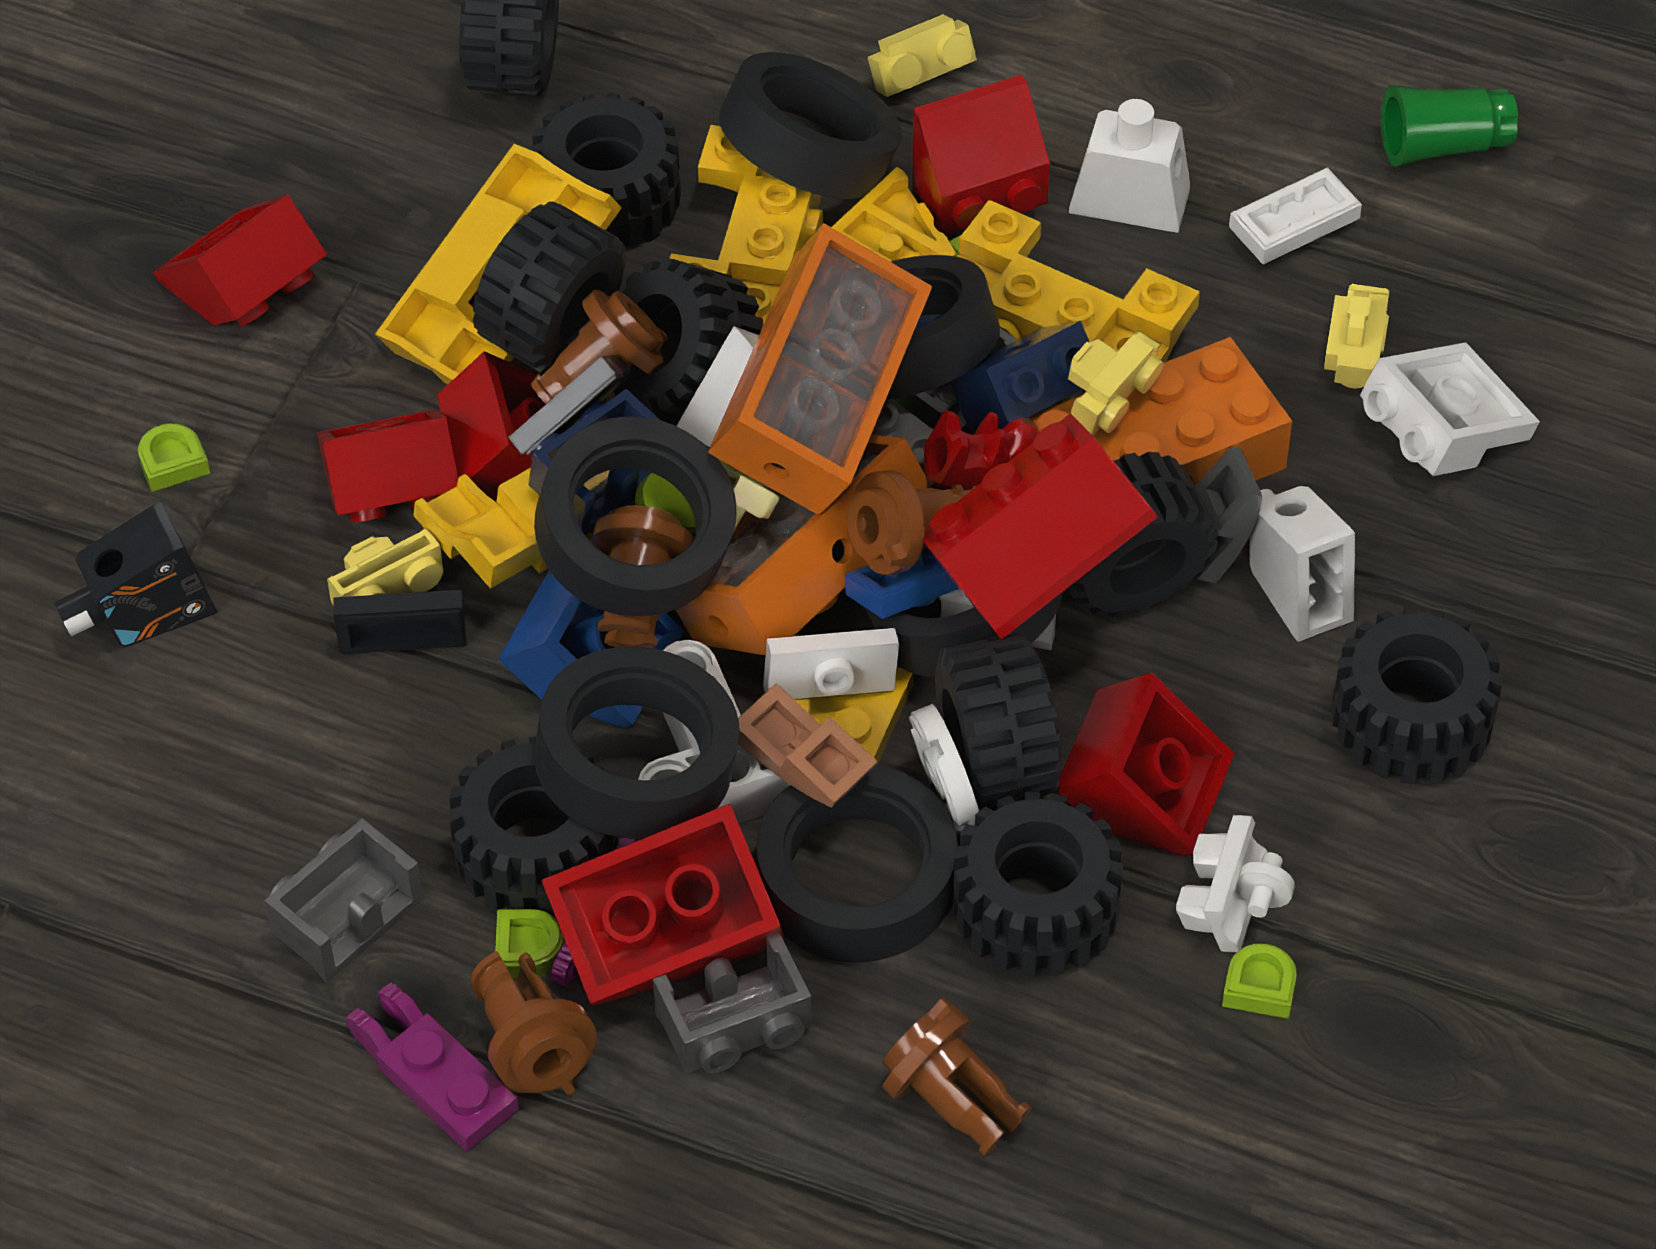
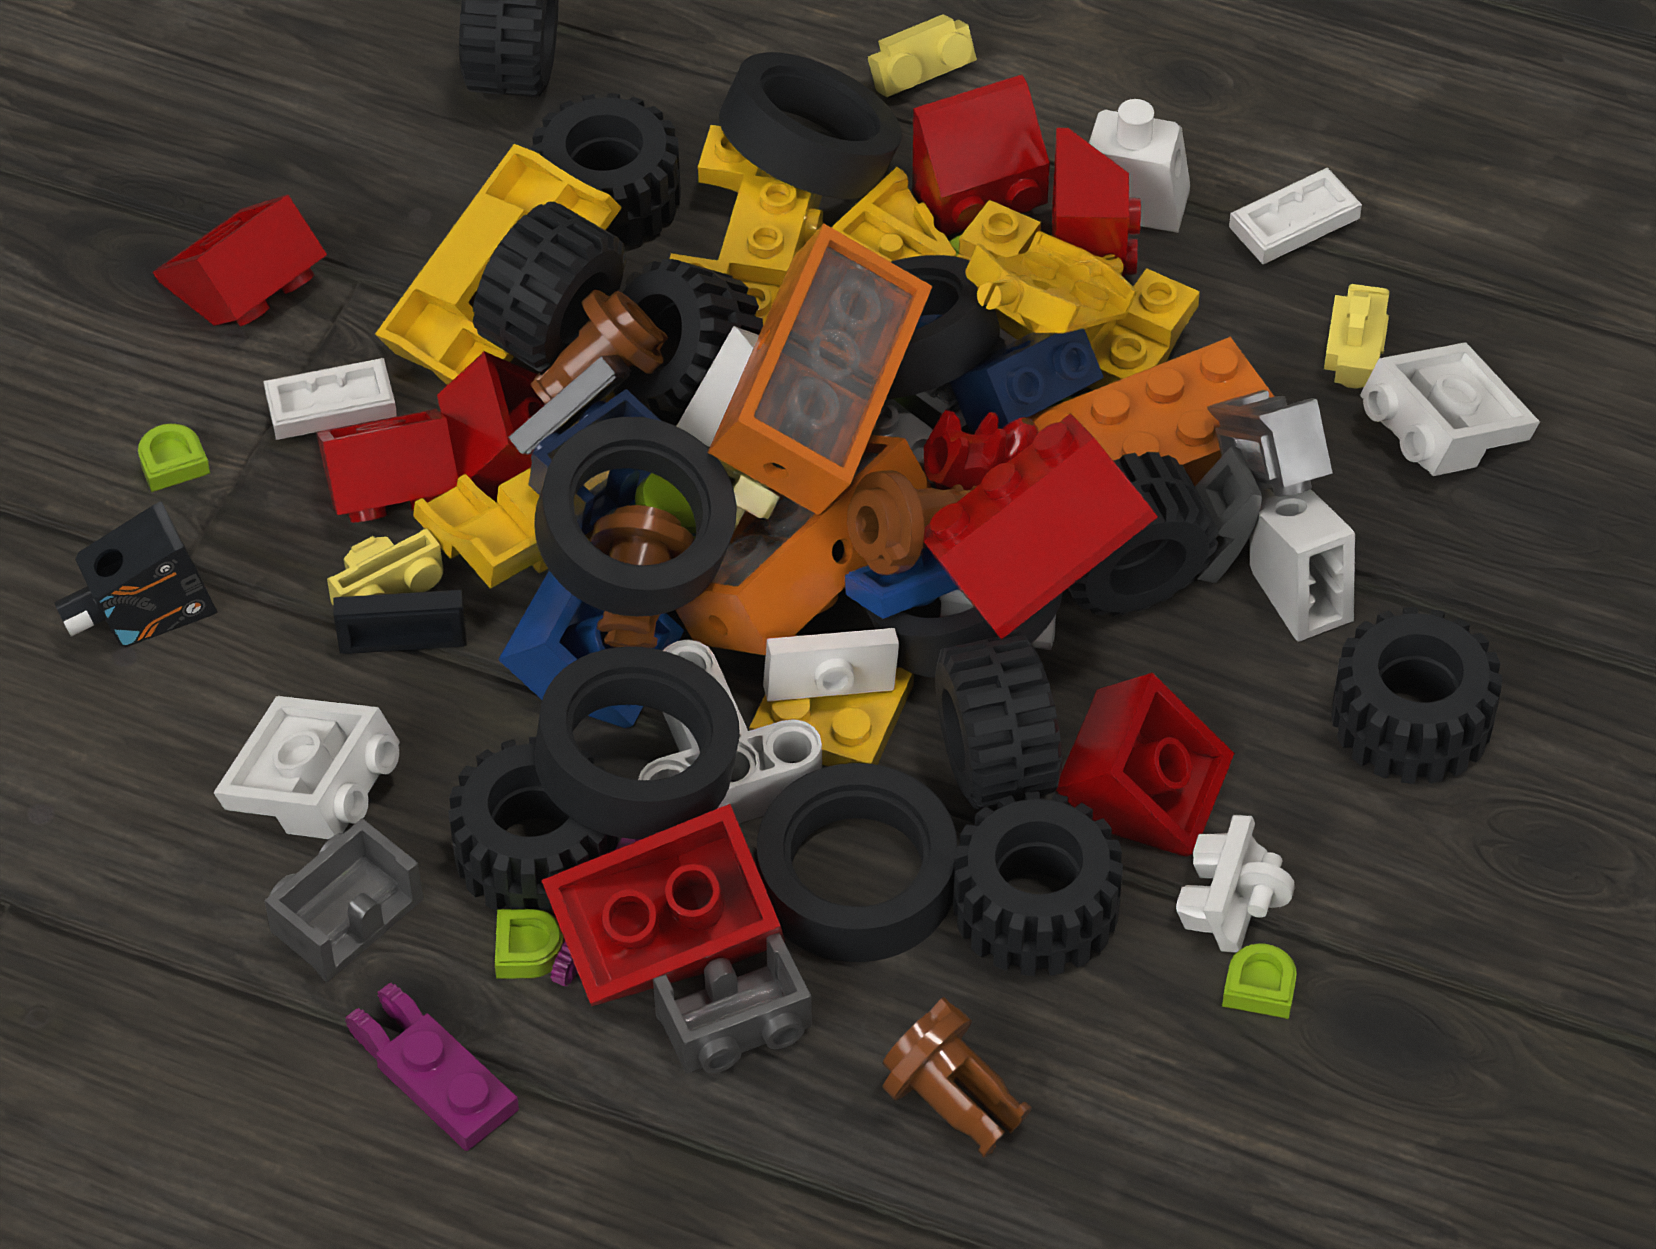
dark orange piece [470,951,597,1095] -> none
nougat slope [738,683,878,808] -> none
white tile [909,704,979,835] -> none
light yellow piece [1068,331,1164,436] -> none
green plant [1381,85,1518,167] -> none
none -> white plate [214,696,400,839]
none -> white plate [263,358,397,440]
none -> yellow plate [965,231,1138,334]
none -> red slope [1052,128,1141,278]
none -> flat silver window [1207,390,1332,497]

